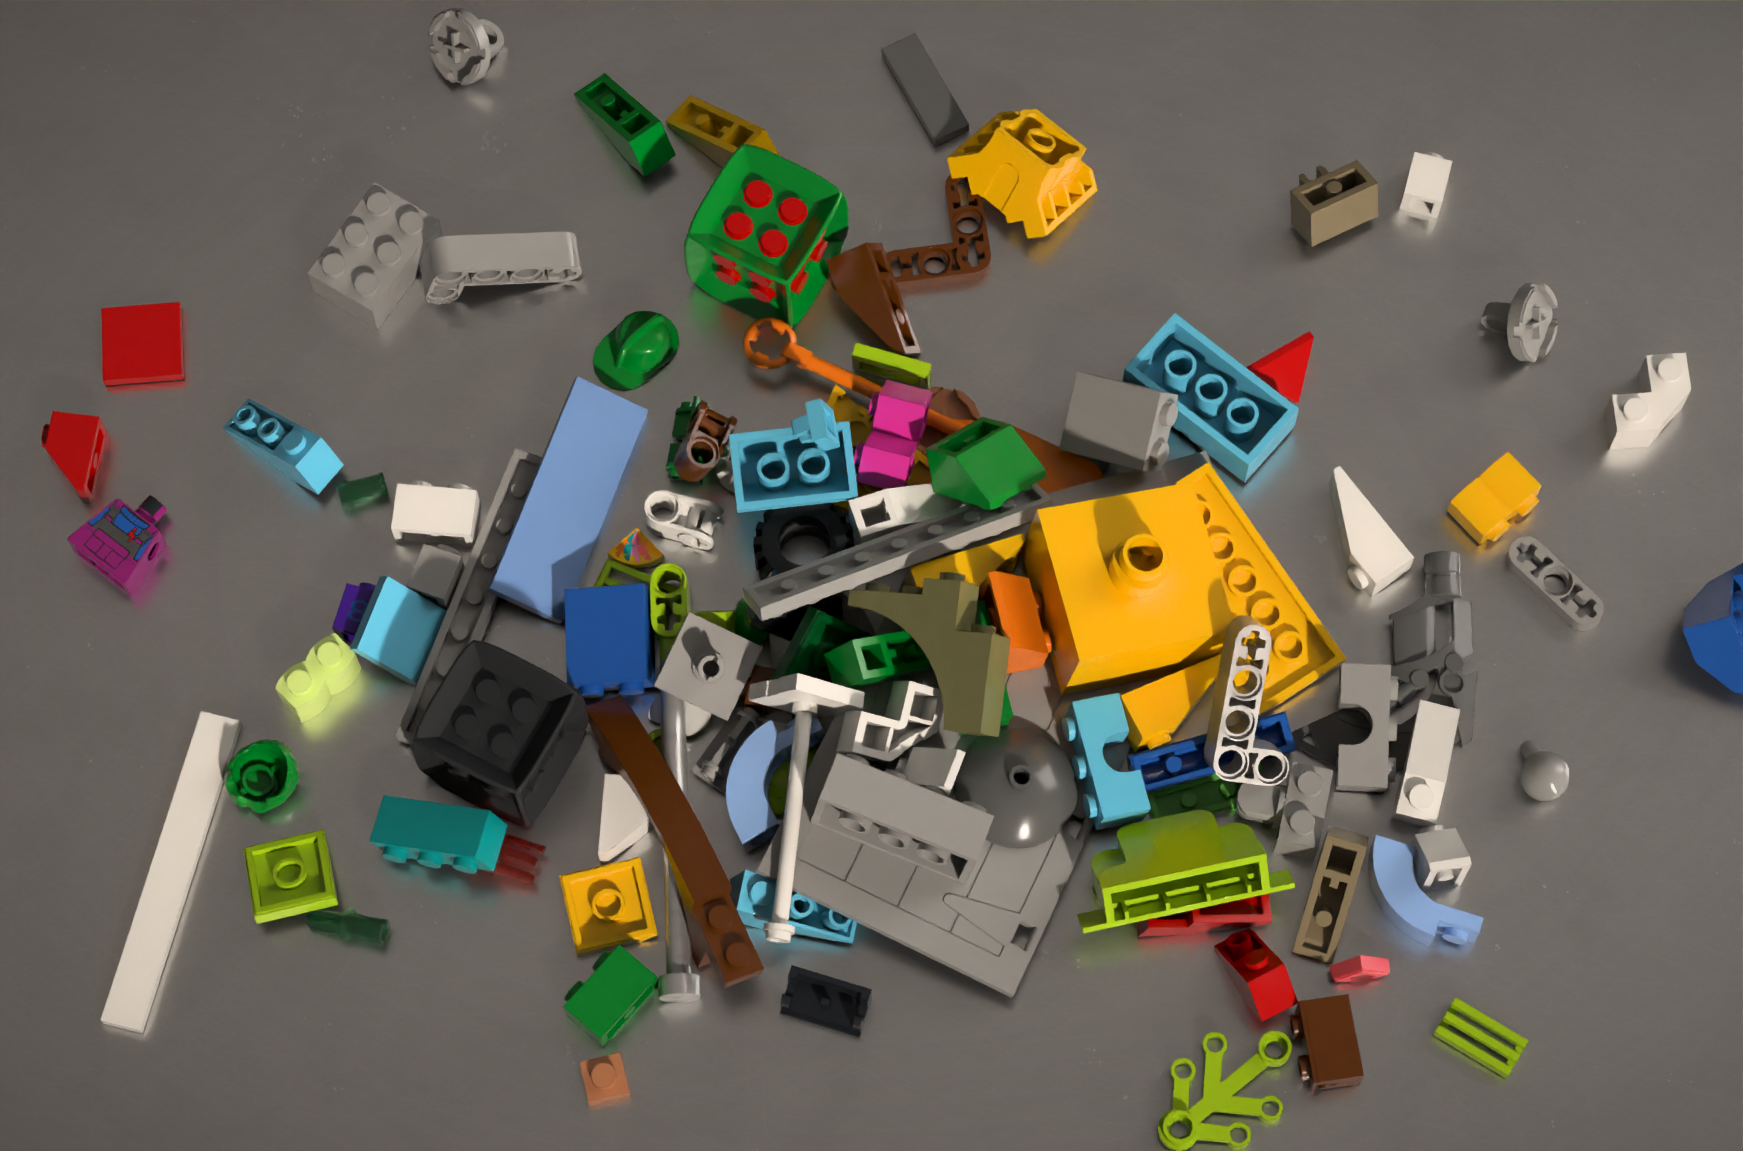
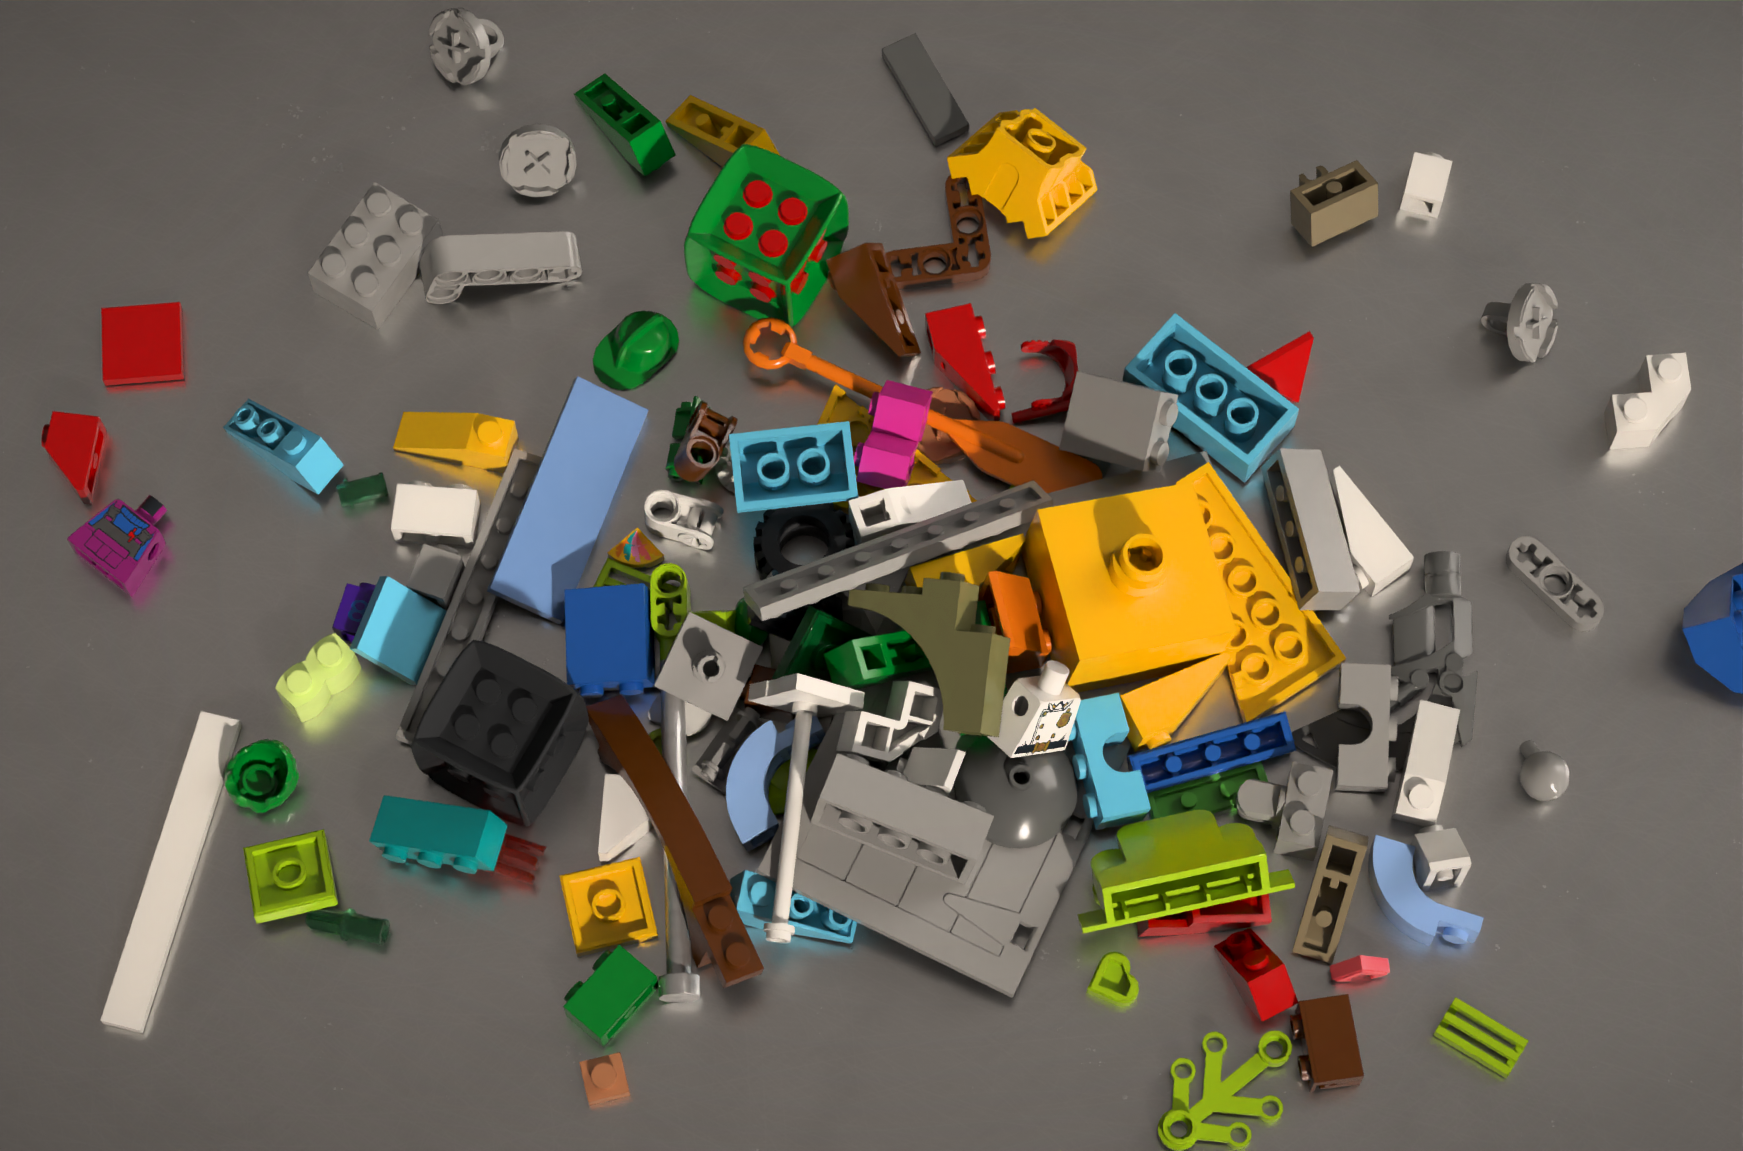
black hinge [780,965,872,1039] -> none
medium azure tile [791,399,840,451] -> none
lime tile [852,342,932,390] -> none
green slope [926,417,1047,510] -> none
light grey beam [1204,615,1289,786] -> none
yellow brick [1447,452,1542,545] -> none
none -> yellow slope [393,412,519,473]
none -> light grey tile [499,124,577,198]
none -> red slope [925,303,1006,421]
none -> white torso [987,660,1081,758]
none -> red helmet [1011,339,1079,424]
none -> lime tile [1086,951,1139,1007]
none -> light grey brick [1261,448,1360,610]

